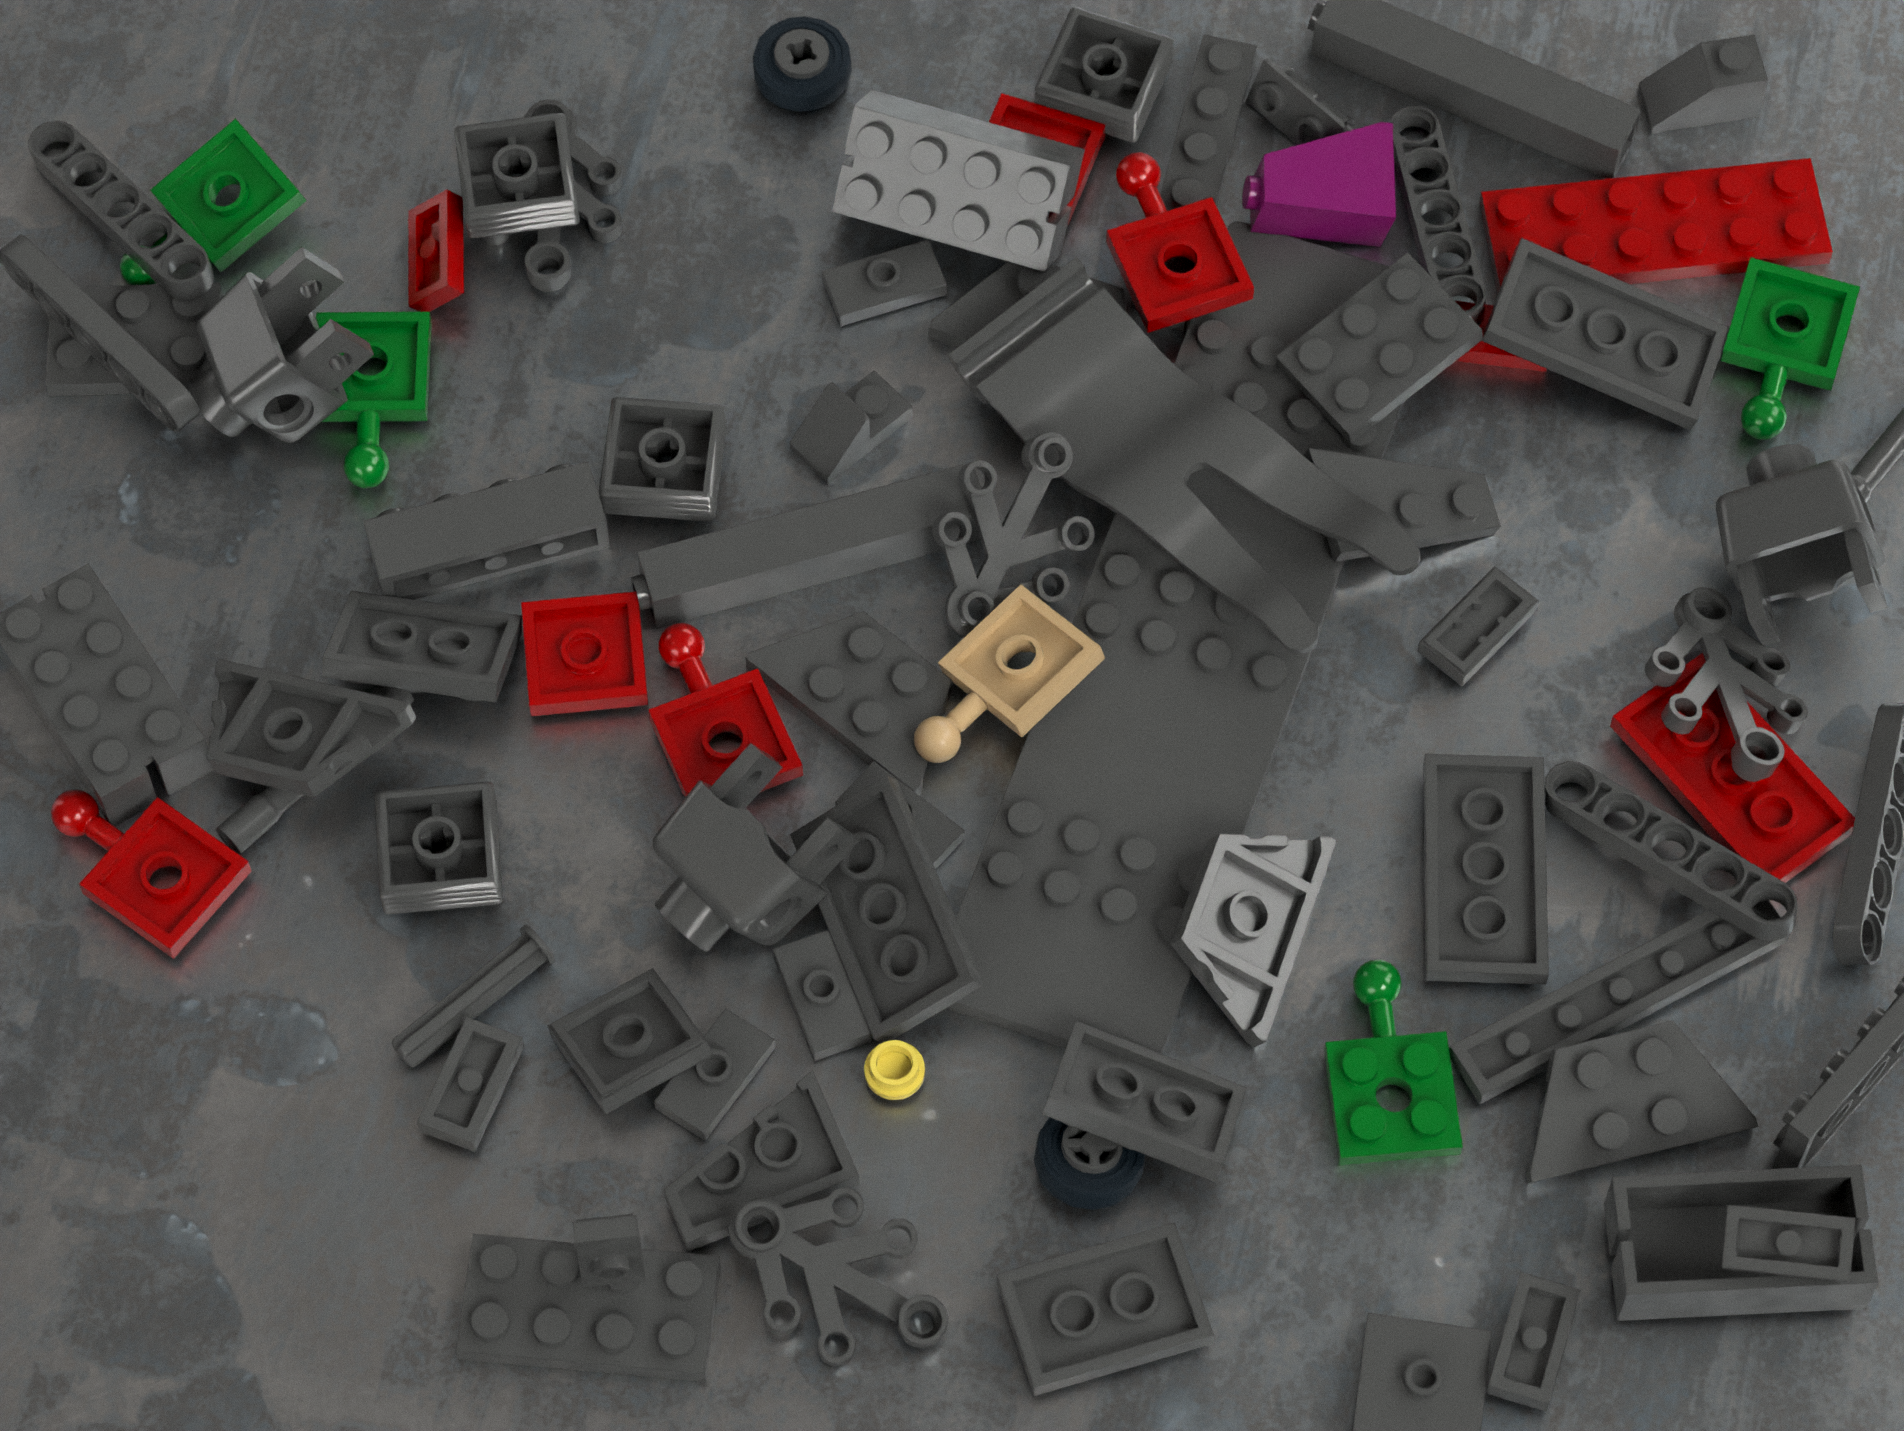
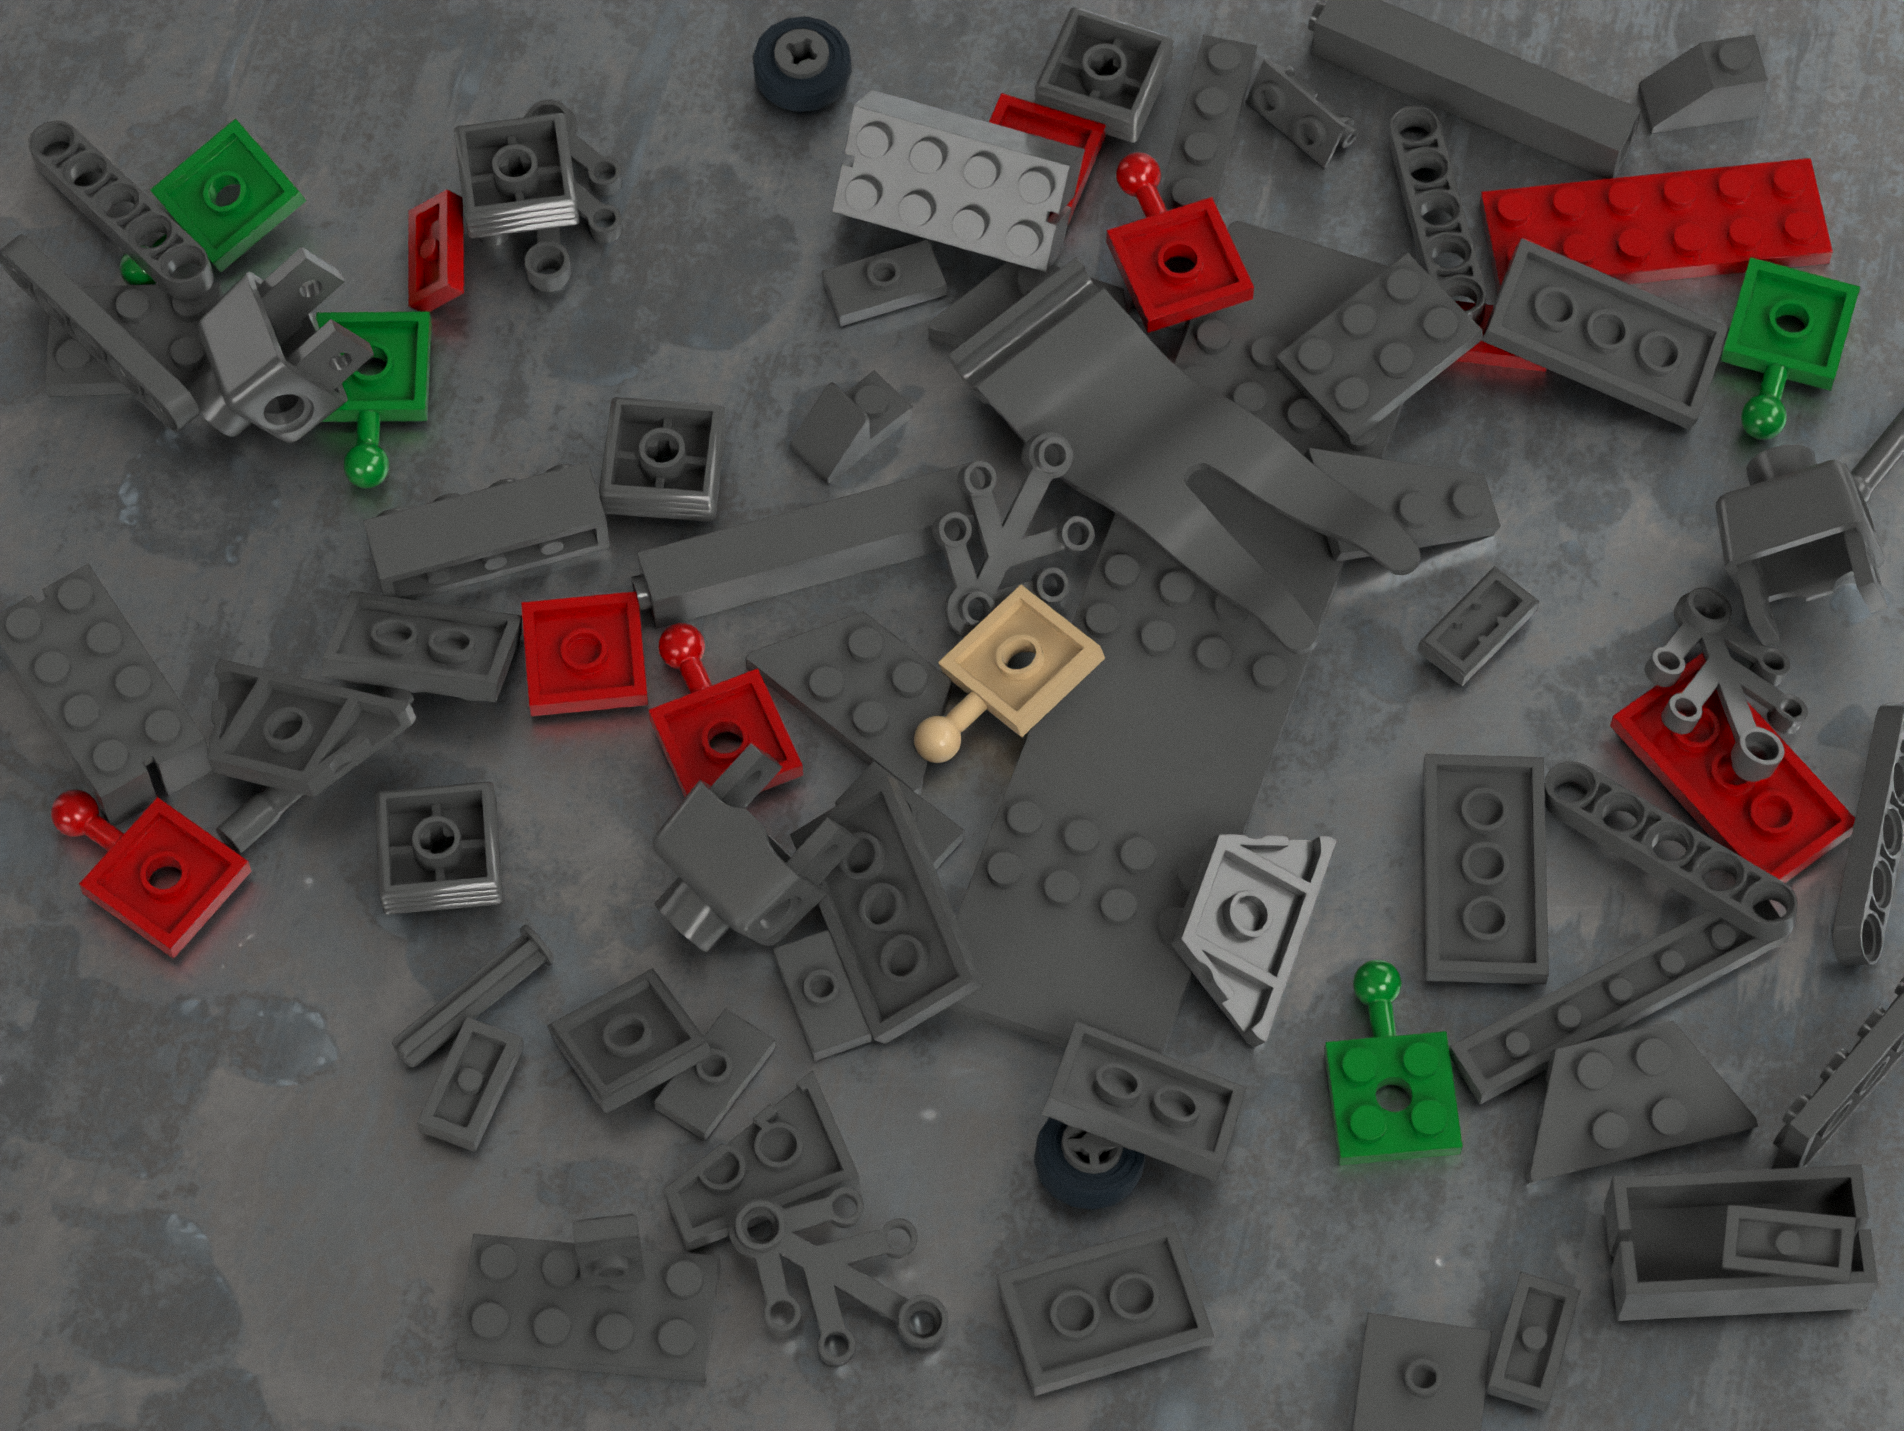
light yellow plate [864,1040,925,1100] -> none
magenta slope [1242,122,1396,247] -> none

